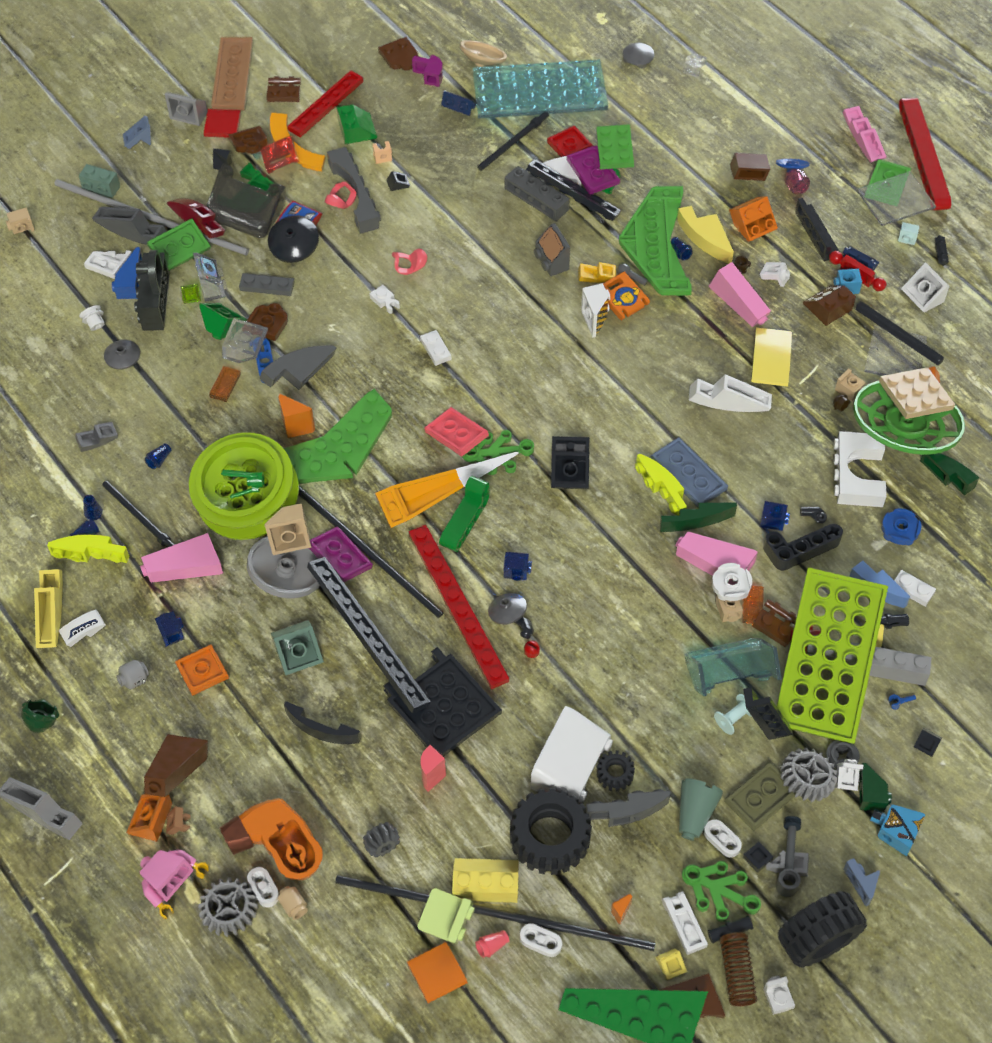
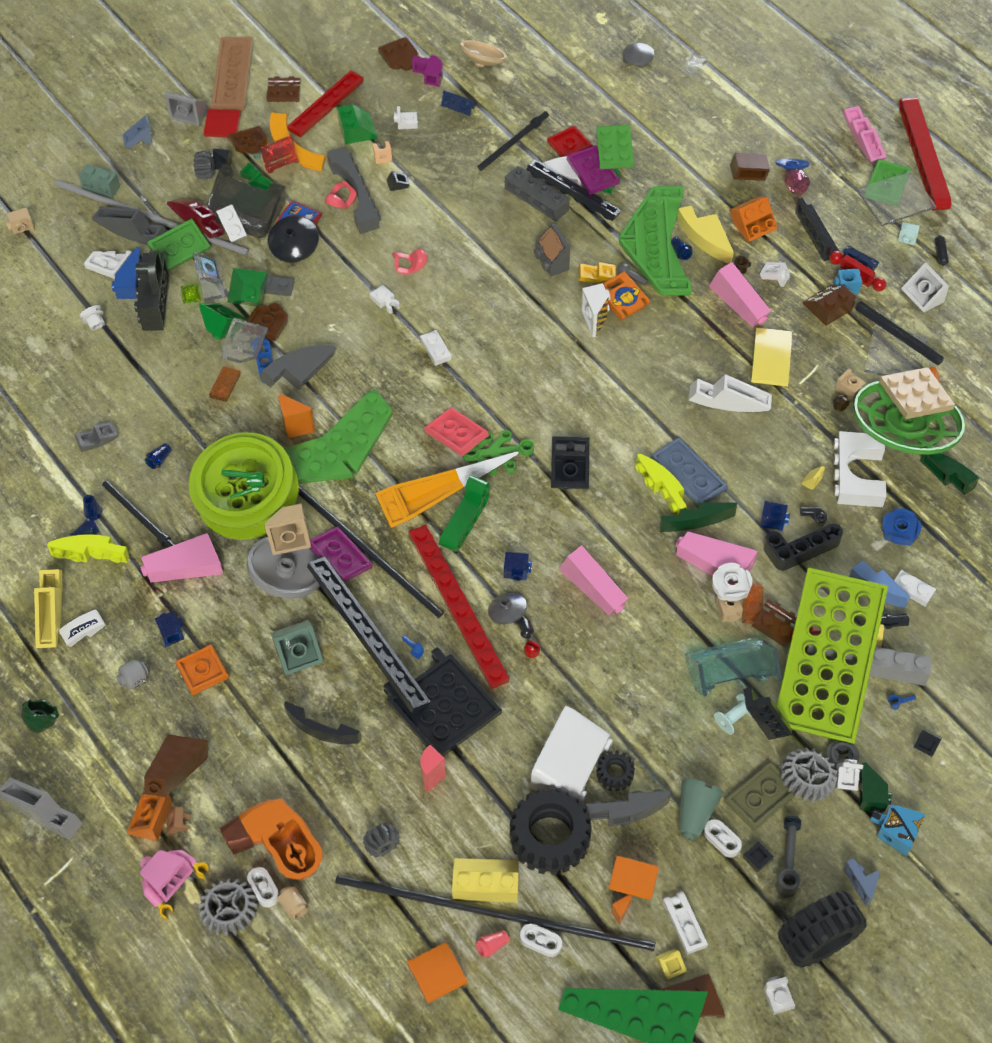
flat silver dish [104,340,140,370] -> none
yellowish green bracket [418,888,475,945] -> none
clear light blue plate [473,60,608,119] -> none
bright green plant [682,861,761,922] -> none
black pin [707,916,753,944] -> none
reddish brown piece [720,932,758,1007] -> none
light grey slope [766,850,809,877] -> none
none -> dark grey gear [193,151,215,180]
none -> white plate [216,204,247,243]
none -> green slope [227,268,268,307]
none -> white bracket [394,106,418,129]
none -> blue hand [402,636,424,659]
none -> bright pink slope [559,545,628,616]
none -> orange slope [609,856,659,900]
none -> light yellow slope [801,466,825,490]

